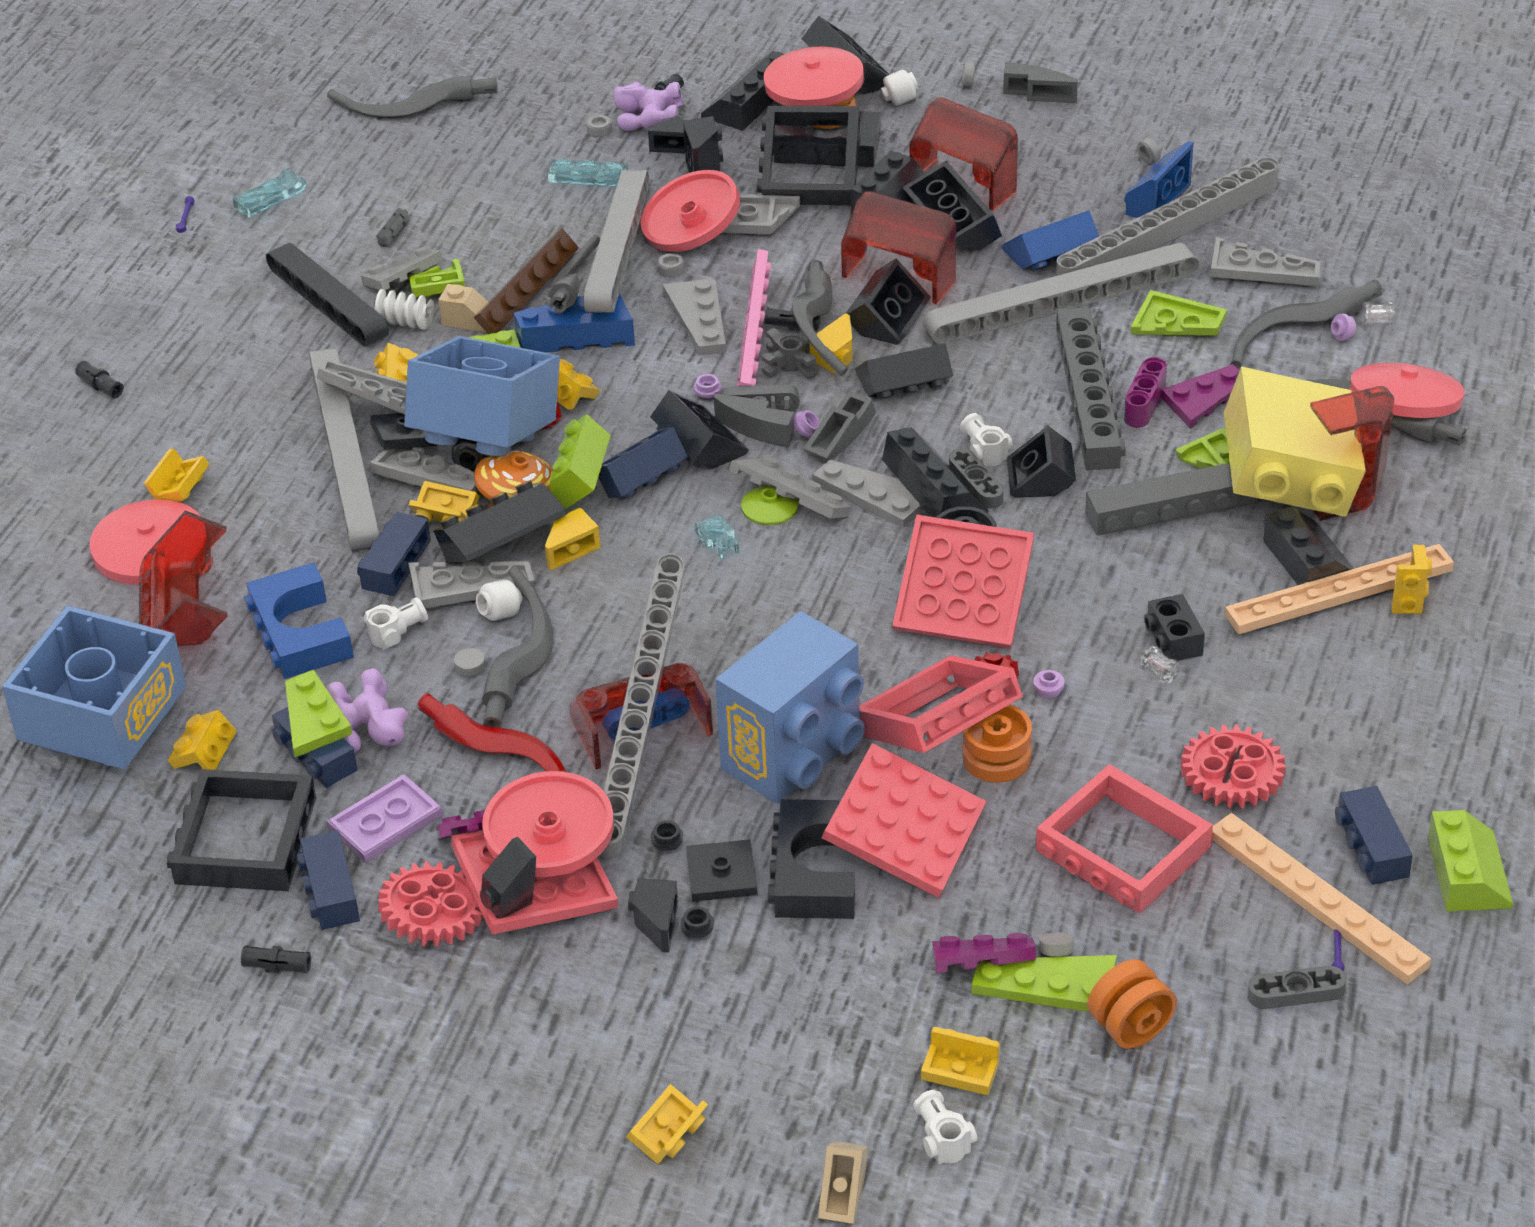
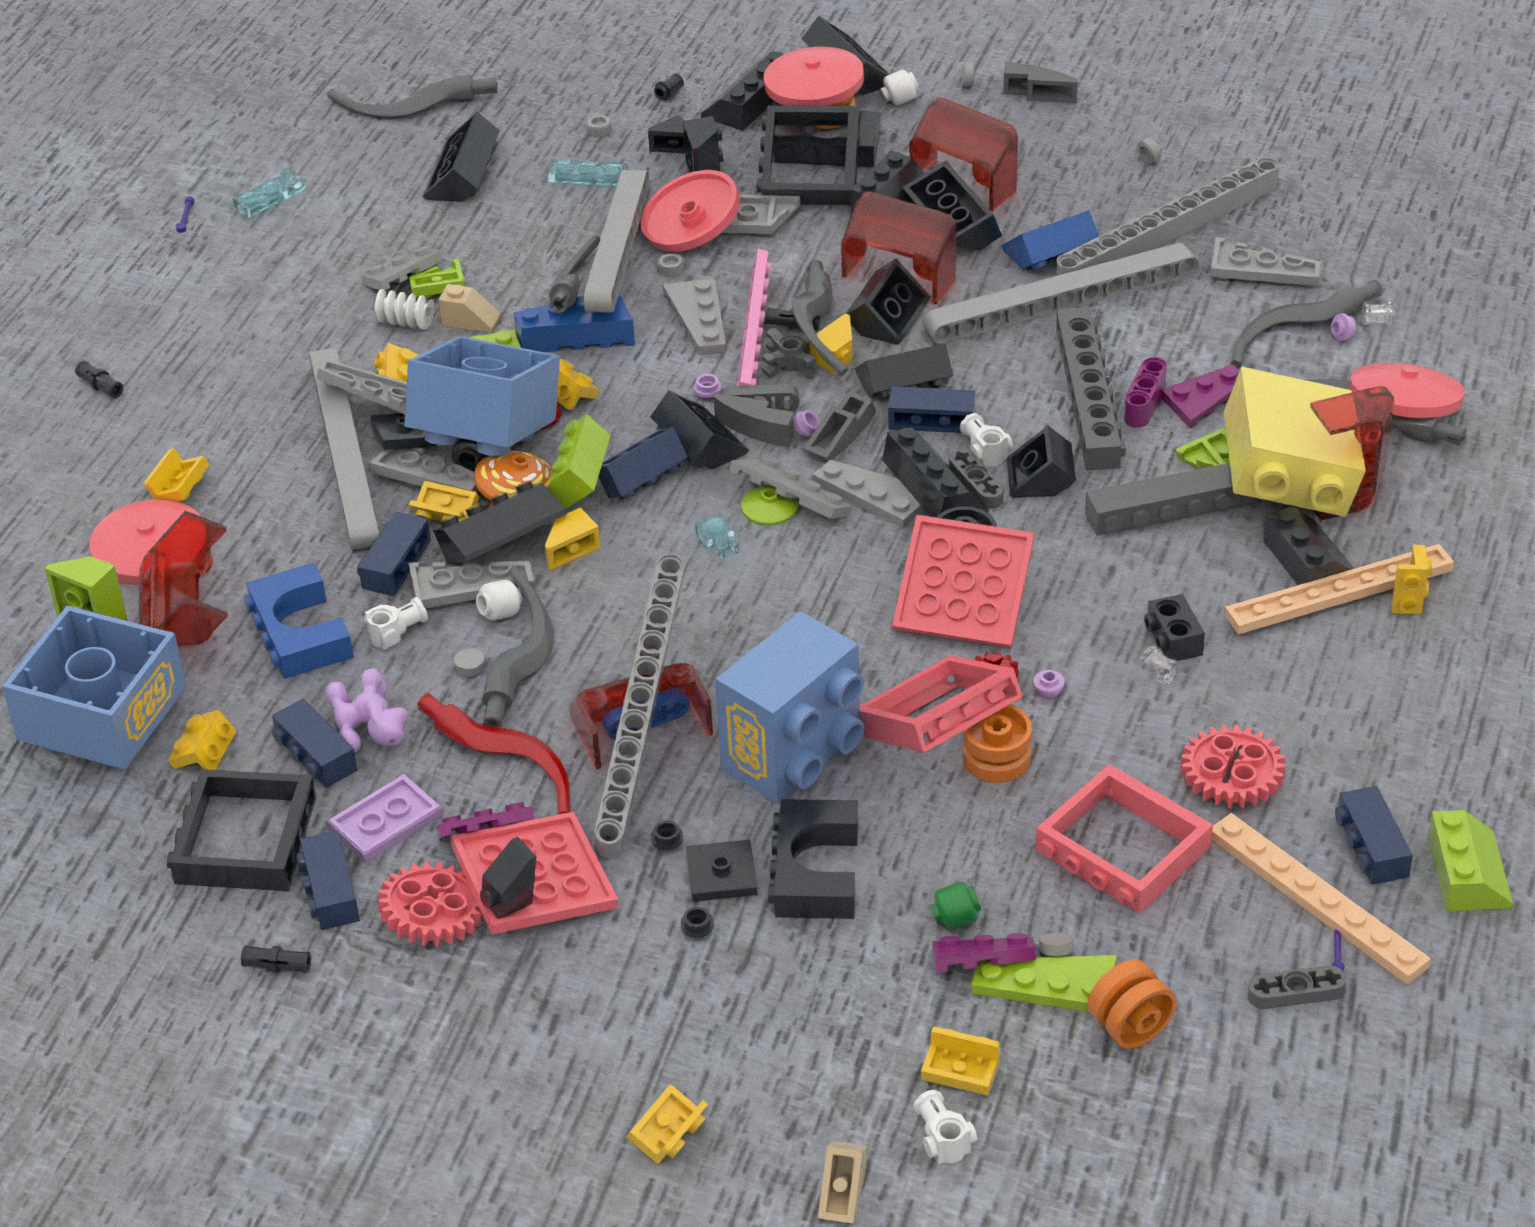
black beam [266,242,389,347] -> none
lime wing [285,670,353,757] -> none
dark grey axle [376,208,409,246] -> none
reddish brown plate [474,228,579,334] -> none
coral dish [482,771,614,877] -> none
lavender animal [613,81,683,131] -> none
black slope [628,878,679,953] -> none
coral plate [822,743,987,898] -> none
blue slope [1124,141,1194,218] -> none
lime wing [1131,290,1227,336] -> none
none -> lime slope [44,556,128,621]
none -> black slope [422,112,500,202]
none -> dark blue brick [888,386,975,433]
none -> green head [930,882,982,930]

